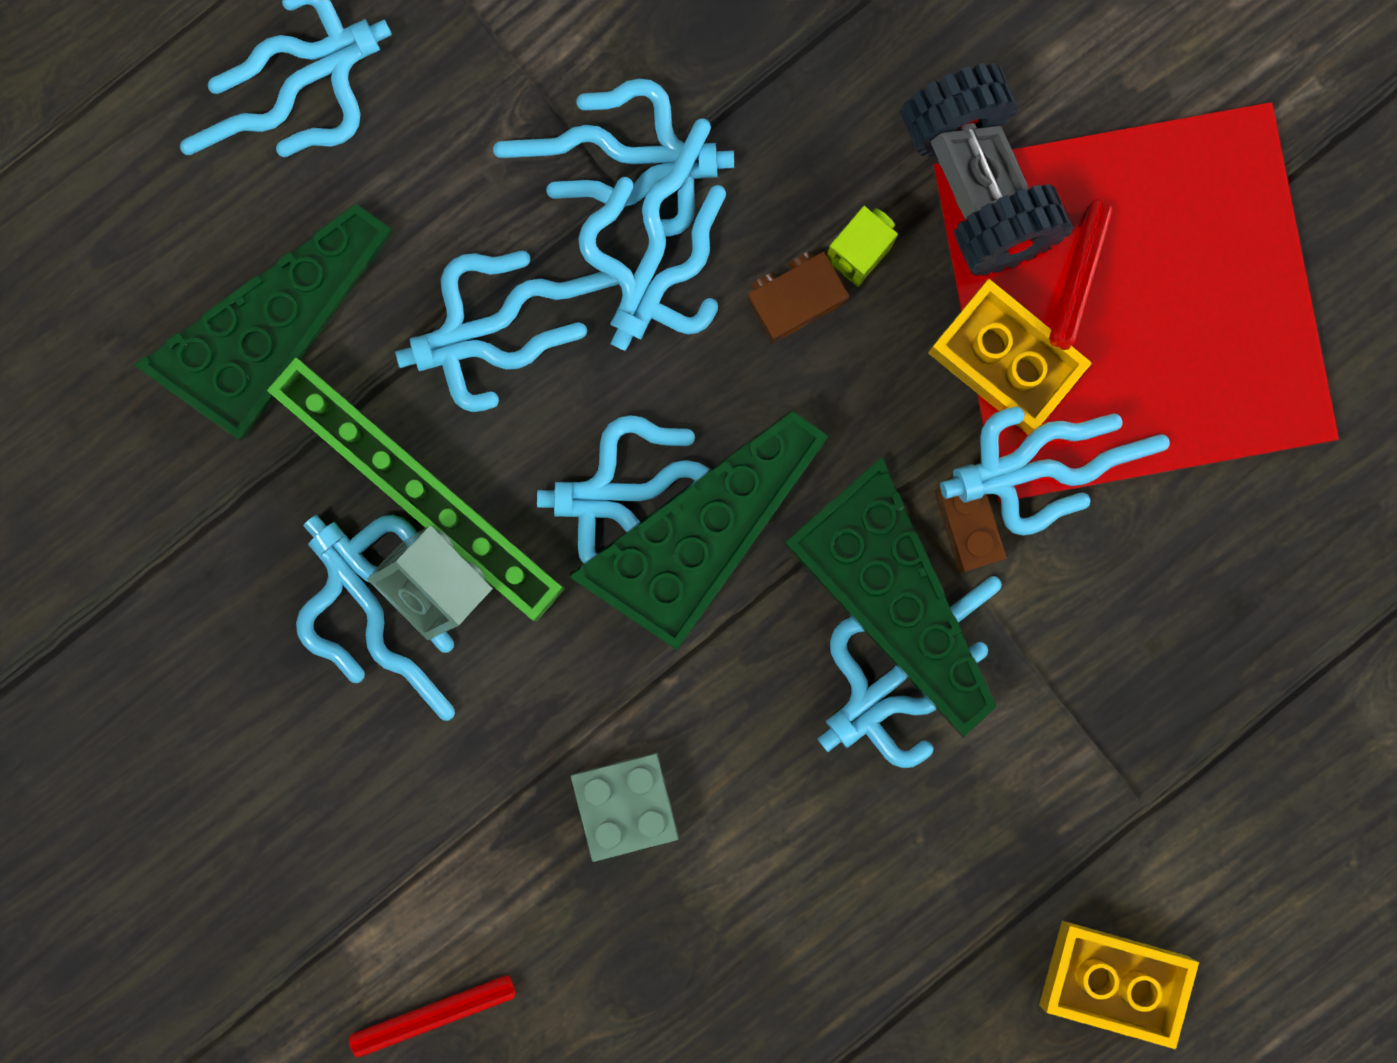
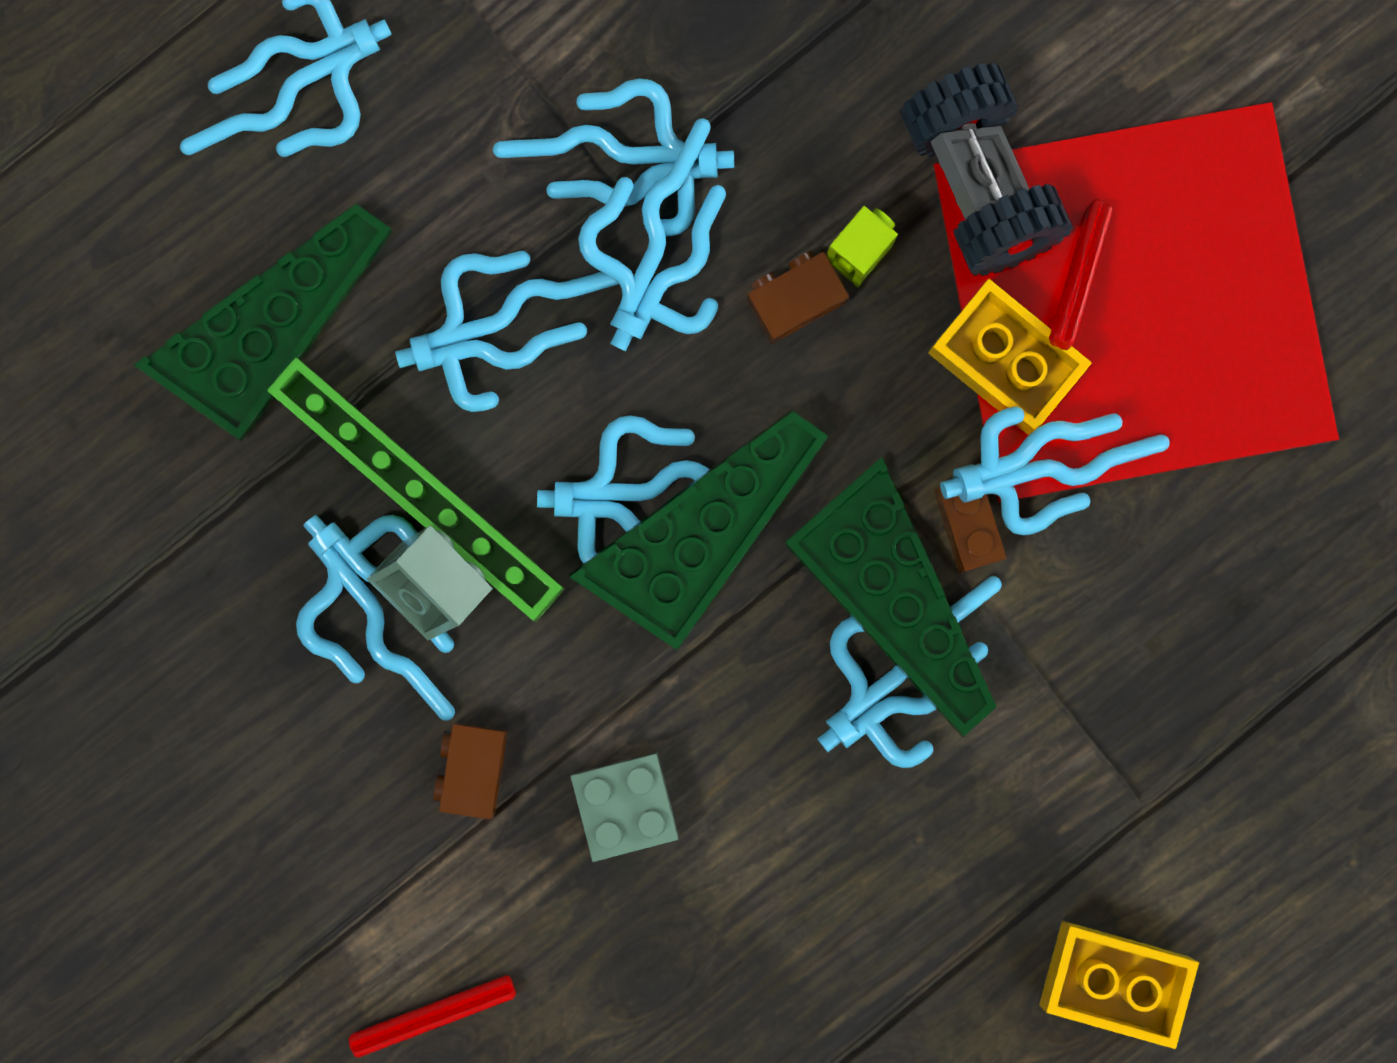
none -> reddish brown brick [434,723,508,820]

